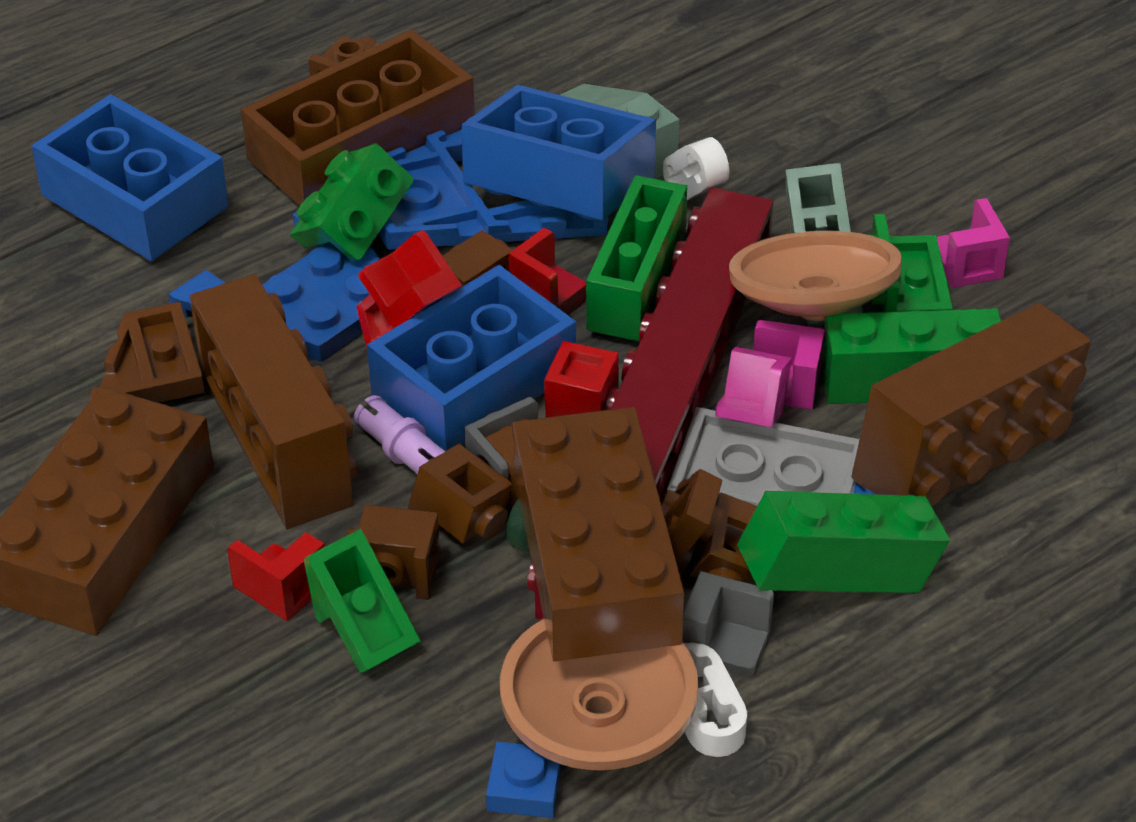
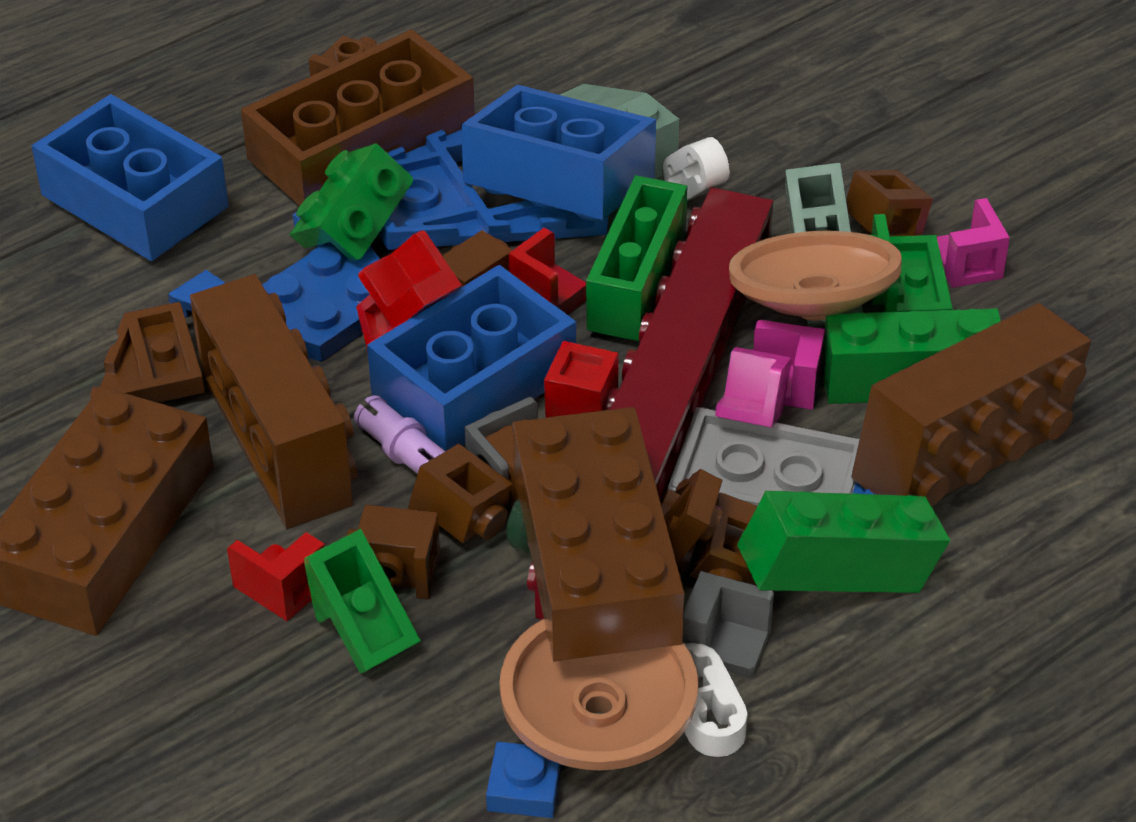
none -> reddish brown brick [846,170,933,236]

